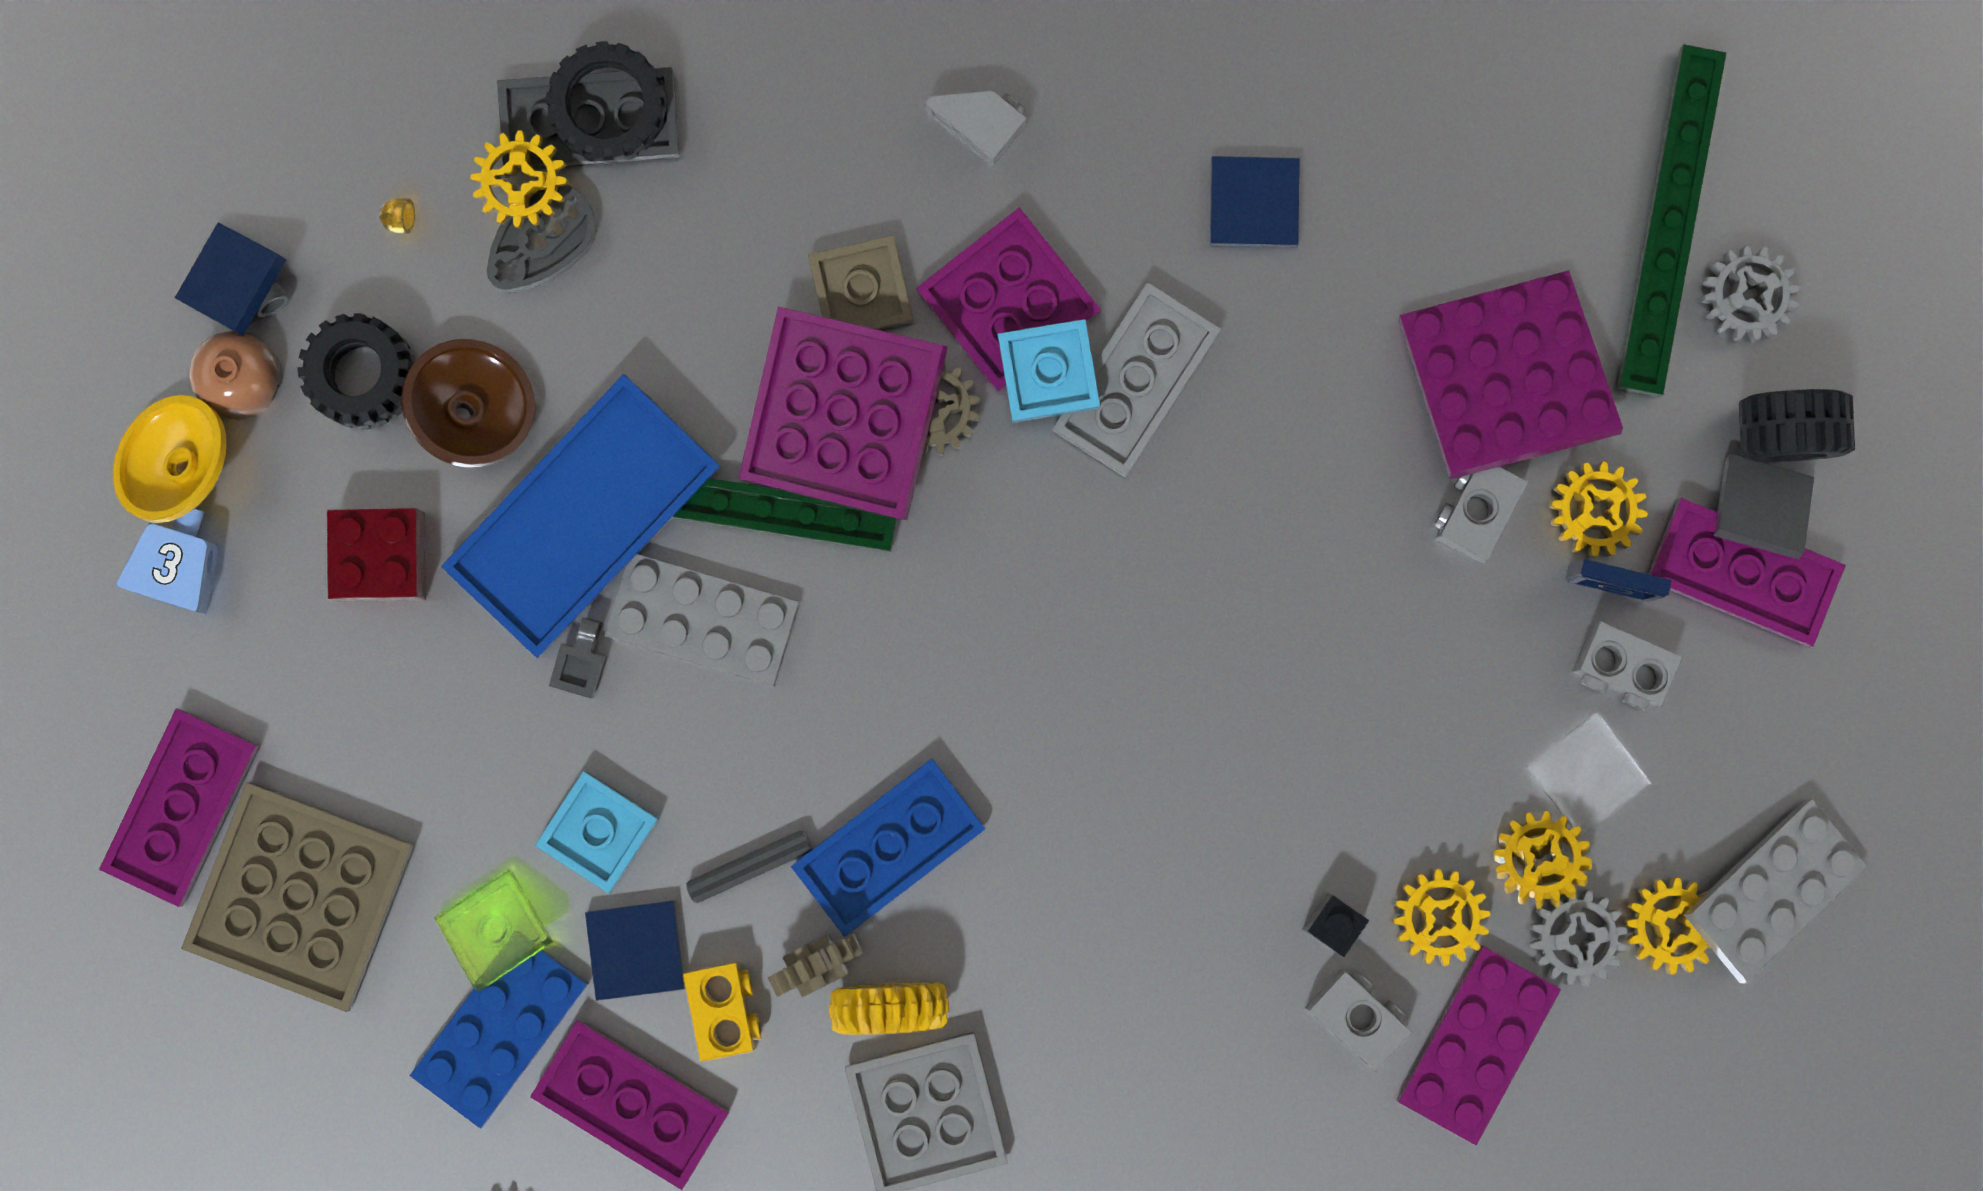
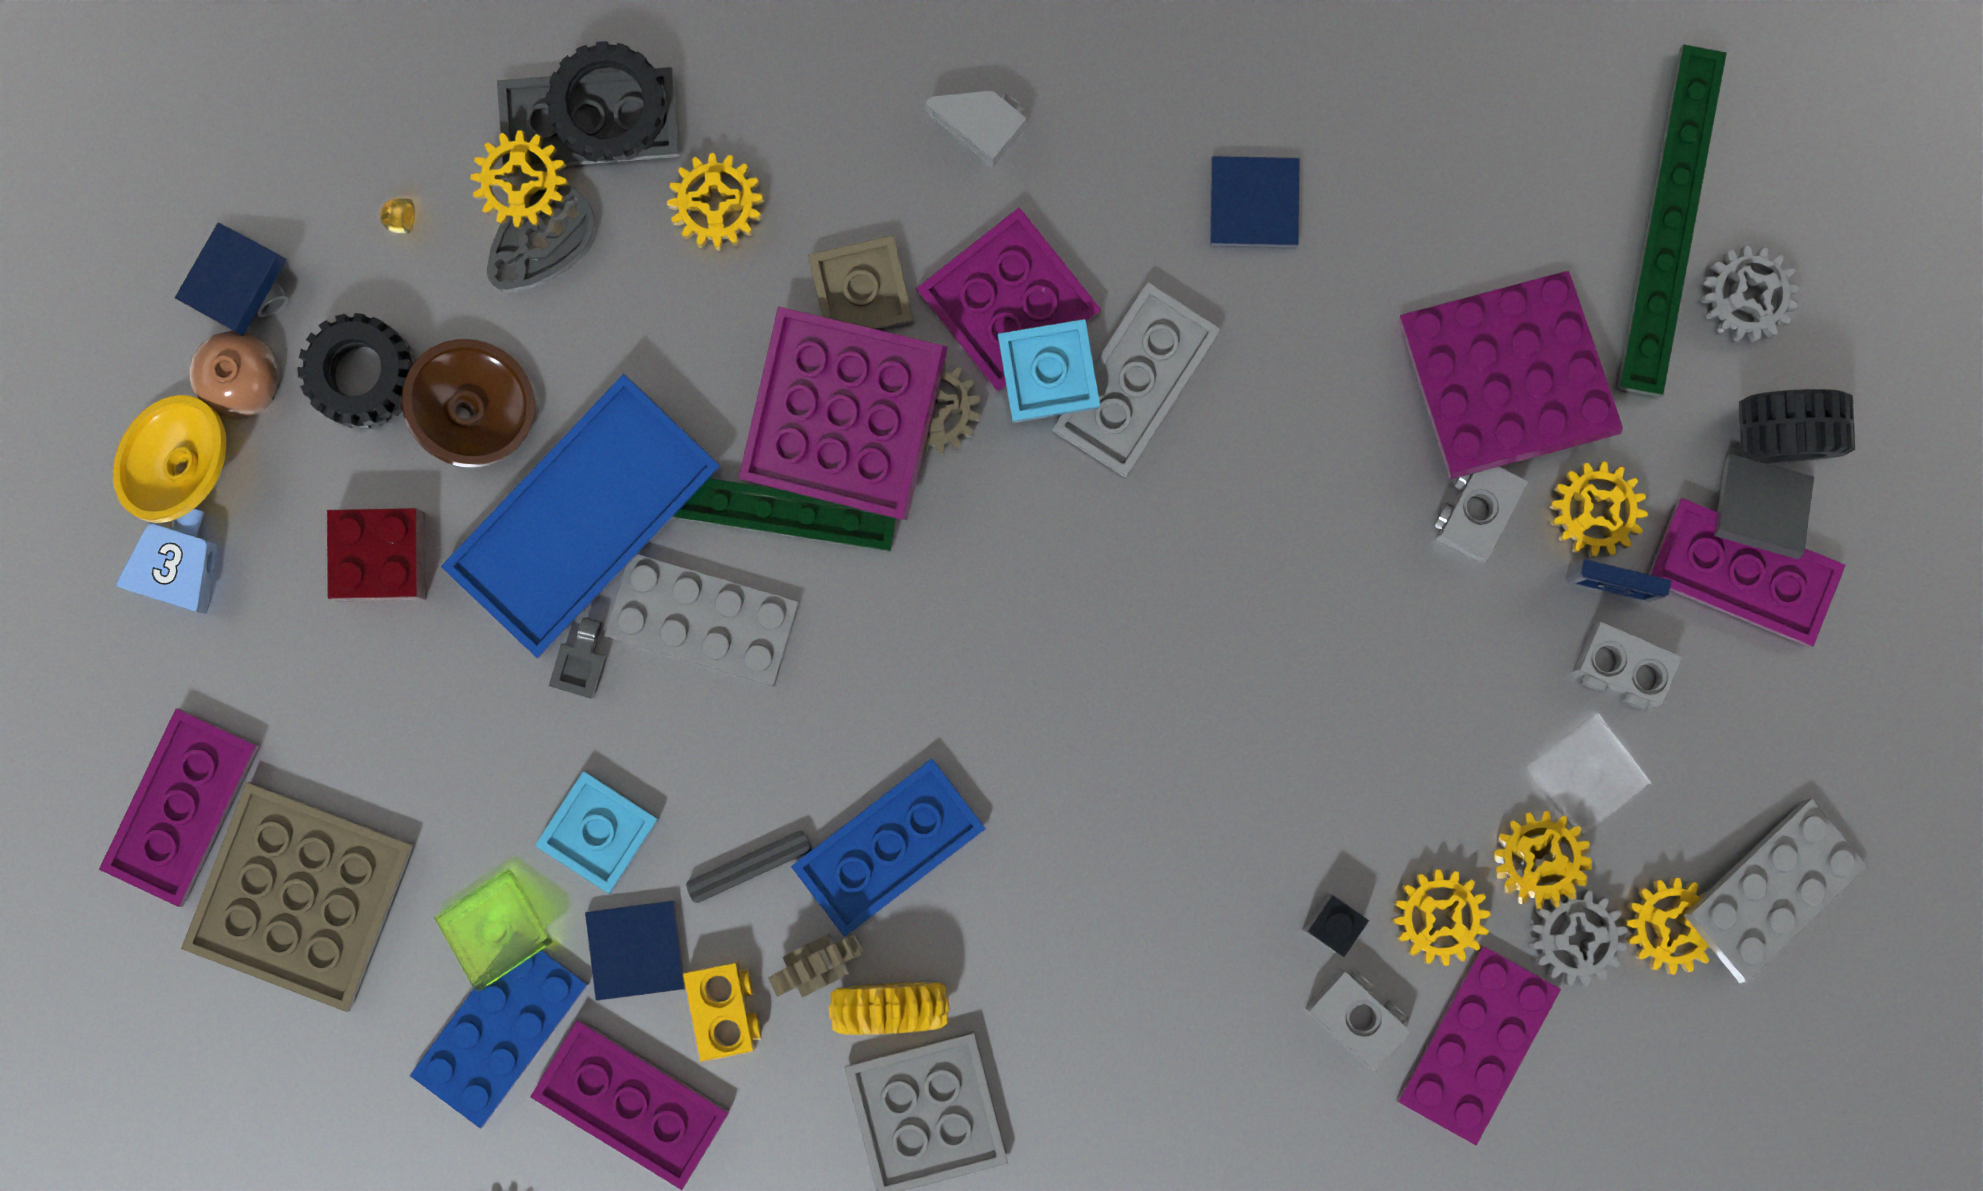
none -> yellow gear [667,153,764,251]

